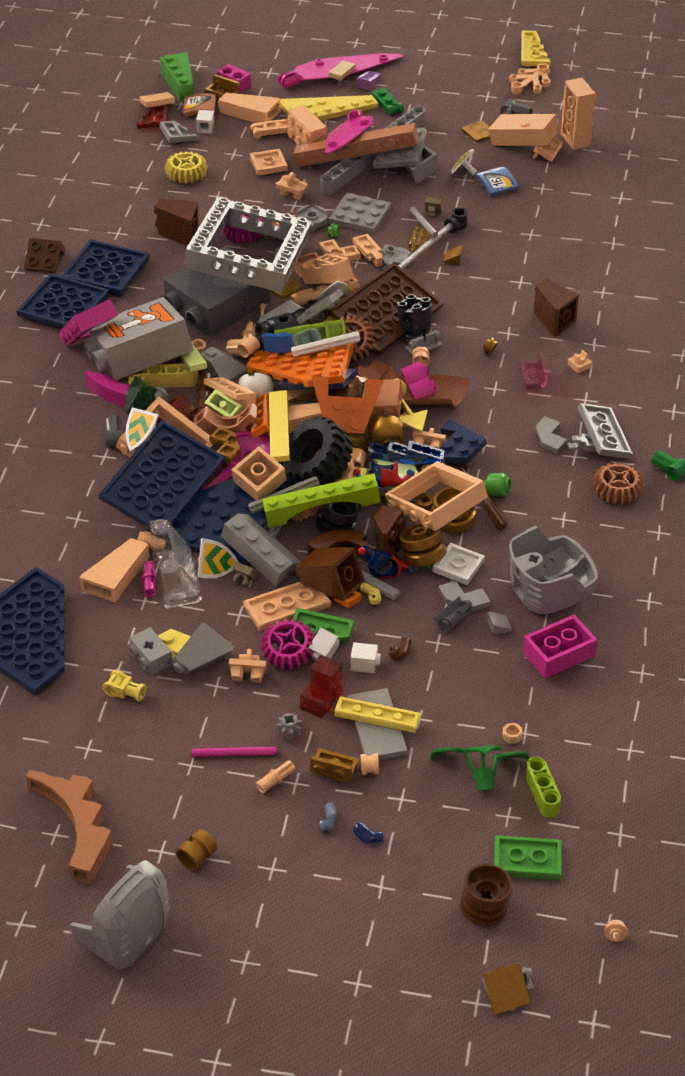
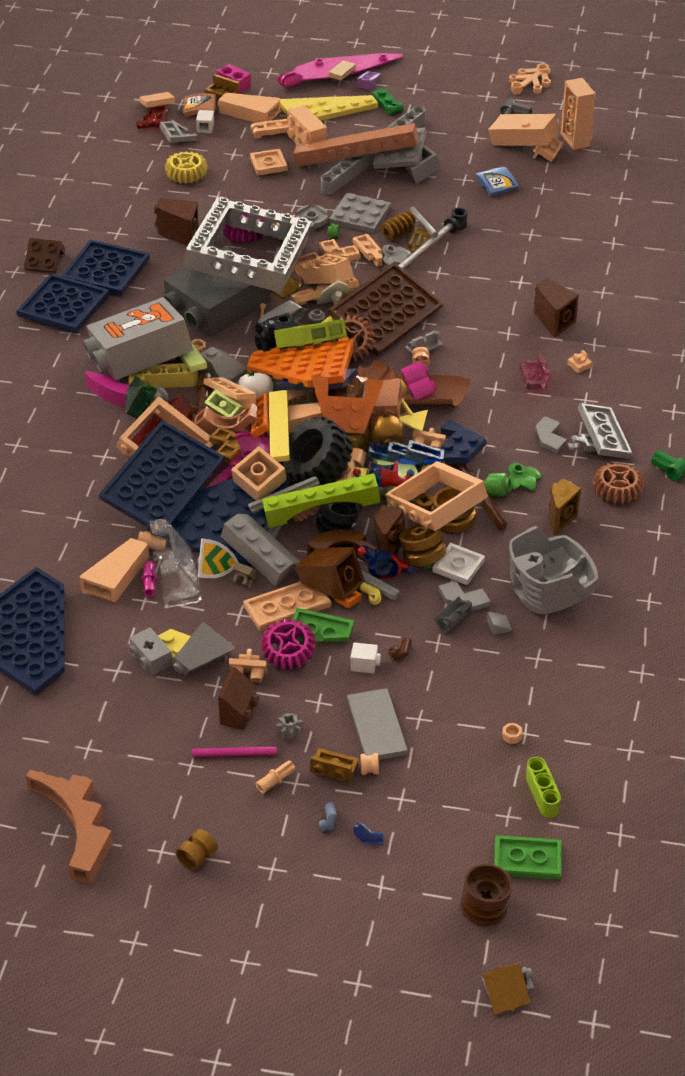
dark pink arch [59,299,118,347] -> none
light grey piece [70,860,170,969] -> none
light yellow connector [102,670,147,701] -> none
dark grey piece [105,415,124,447] -> none
shield [126,408,159,452] -> none
bright green wedge [160,52,194,102] -> none
light nougat piece [226,336,260,358] -> none
light nougat axle [242,322,256,339] -> none
blue slope [261,332,294,353] -> none
light nougat hips [275,172,308,200] -> none
sand green bracket [291,328,321,346] -> none
white axle [291,332,360,357] -> none
light grey wing [297,288,344,324] -> none
clear red brick [300,655,344,718] -> none
white brick [308,628,340,664] -> none
dark pink wing [325,109,373,154] -> none
light yellow tile [334,696,421,733] -> none
black piece [397,294,433,343] -> none
dark tan tile [425,197,443,218] -> none
green plant [430,745,530,791] -> none
pearl gold slope [444,246,462,265] -> none
white shield [451,149,477,175] -> none
pearl gold piece [461,121,490,143] -> none
pearl gold plate [483,337,498,354] -> none
light yellow wing [521,31,551,67] -> none
dark pink brick [522,614,598,679] -> none
light nougat plate [604,920,628,942] -> none
none -> reddish brown slope [218,667,259,730]
none -> pearl gold piece [380,211,415,241]
none -> bright green plate [508,463,542,491]
none -> pearl gold slope [548,478,581,536]

